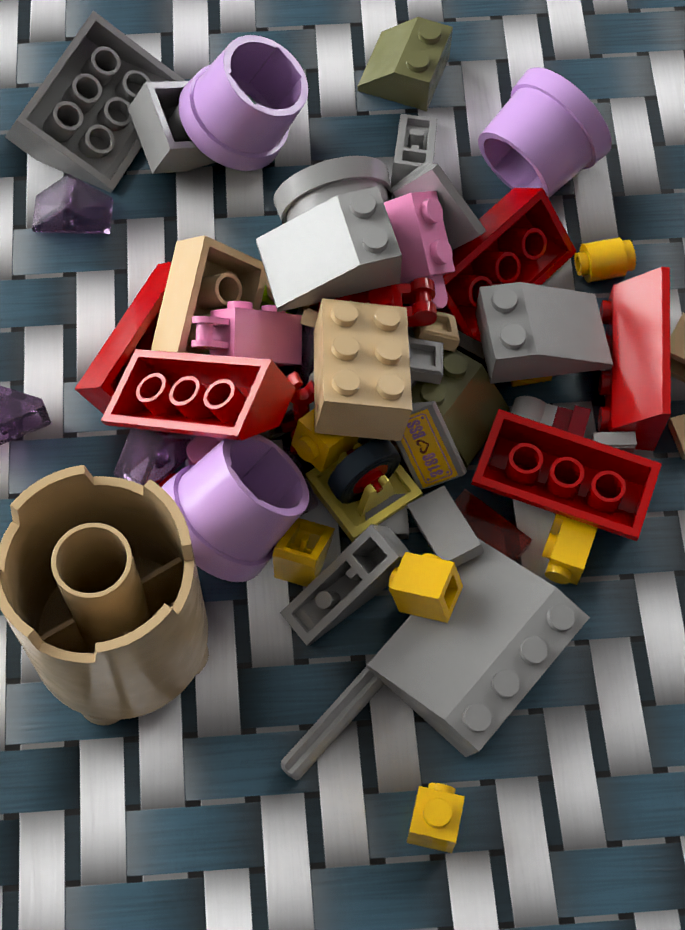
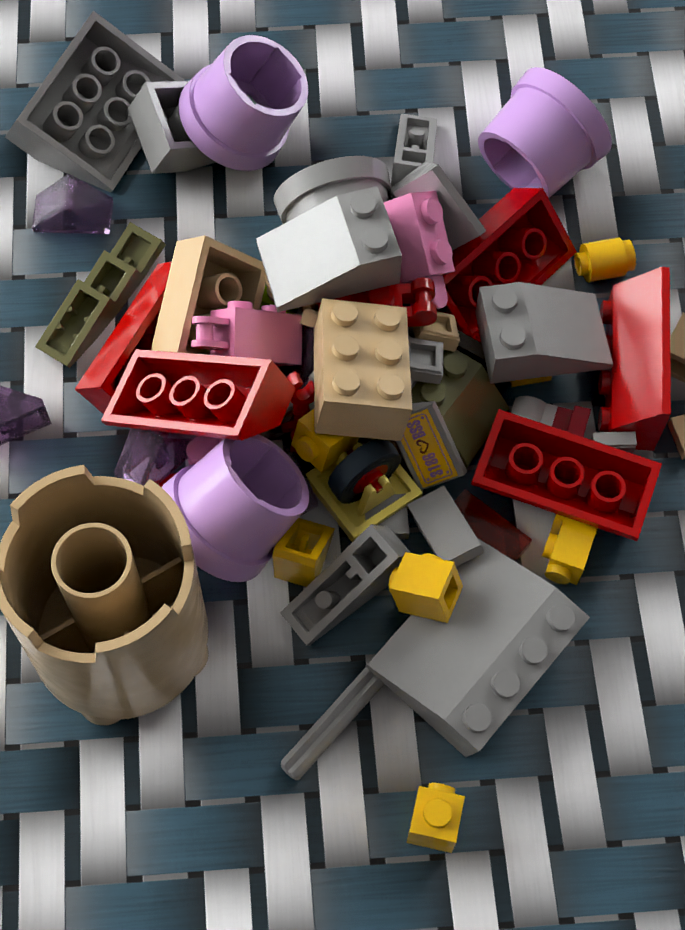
olive slope [357,17,453,111] -> none
none -> olive slope [35,222,166,368]

